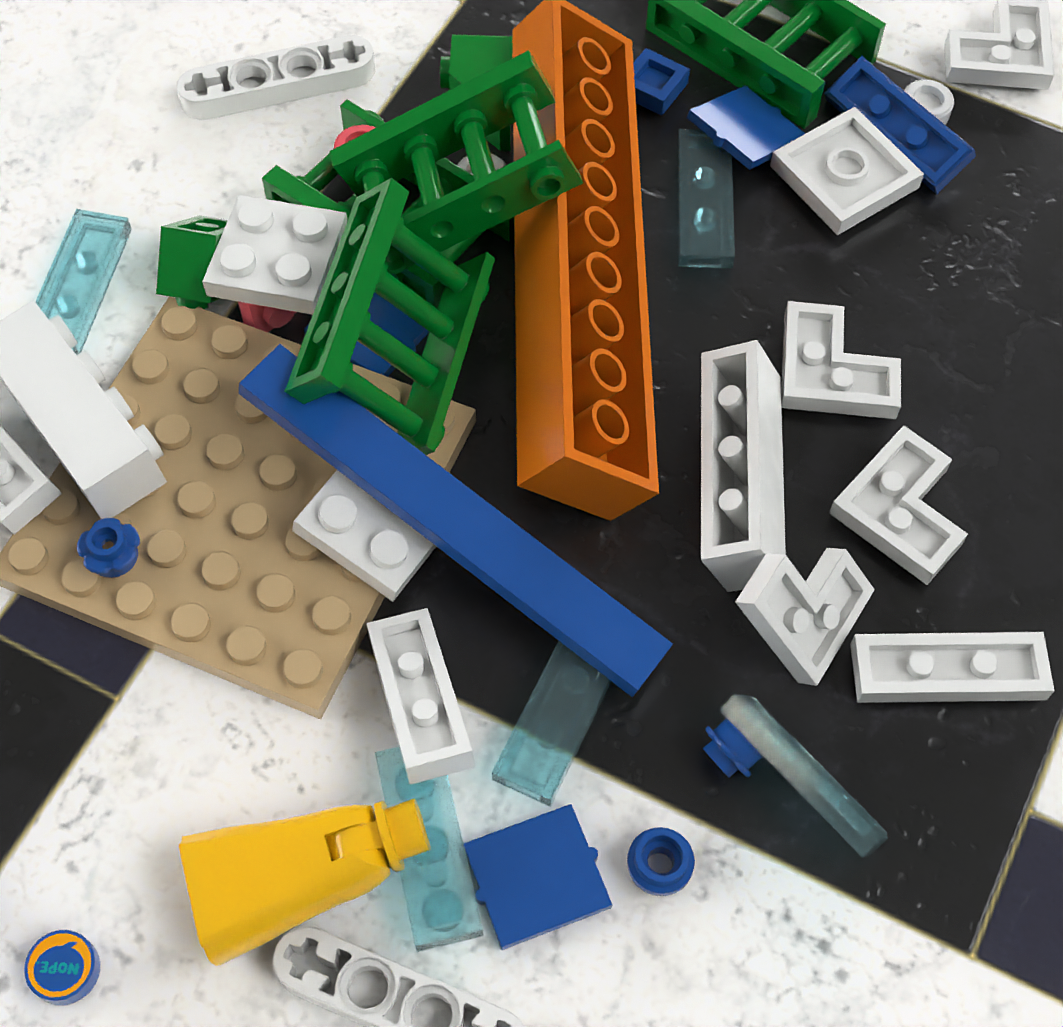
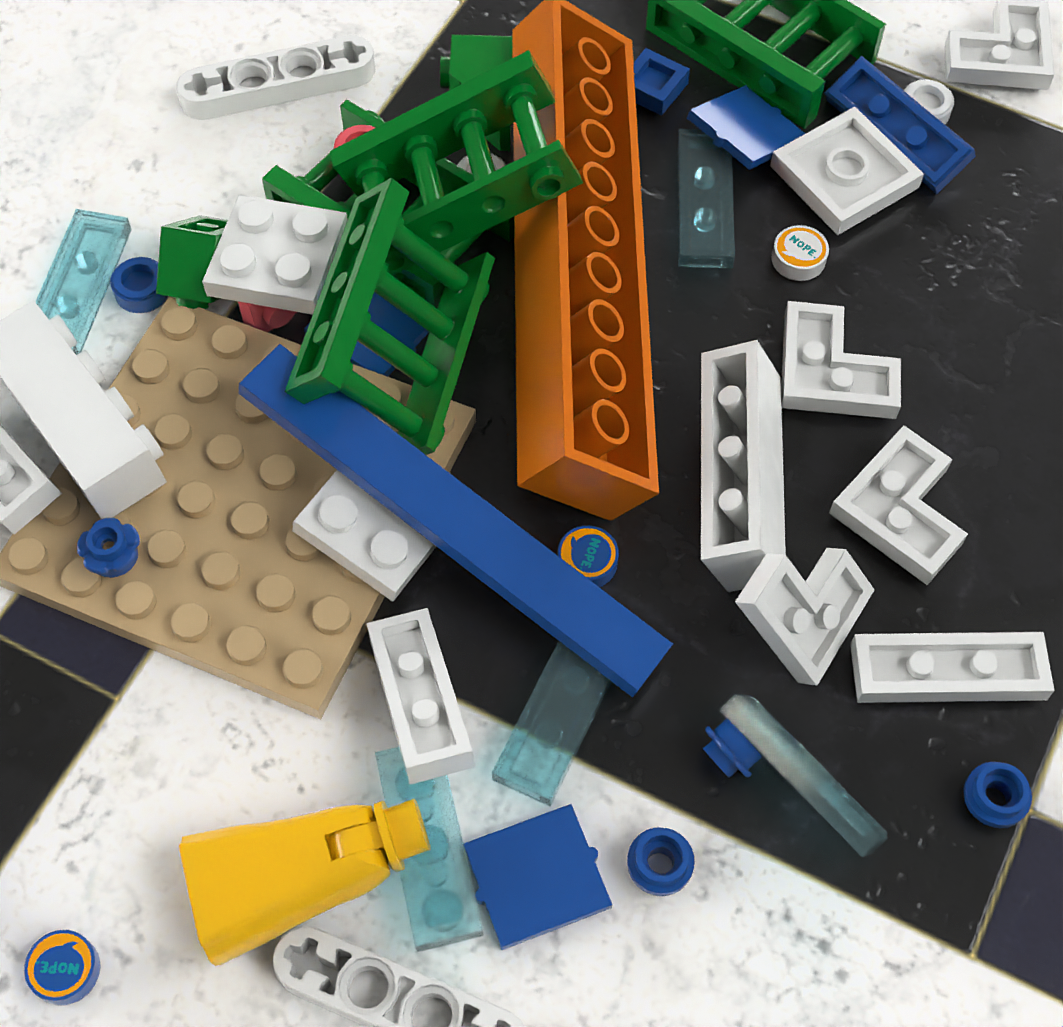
none -> blue tile [110,257,168,313]
none -> blue tile [558,526,619,587]
none -> white tile [772,225,829,281]
none -> blue plate [963,762,1032,828]

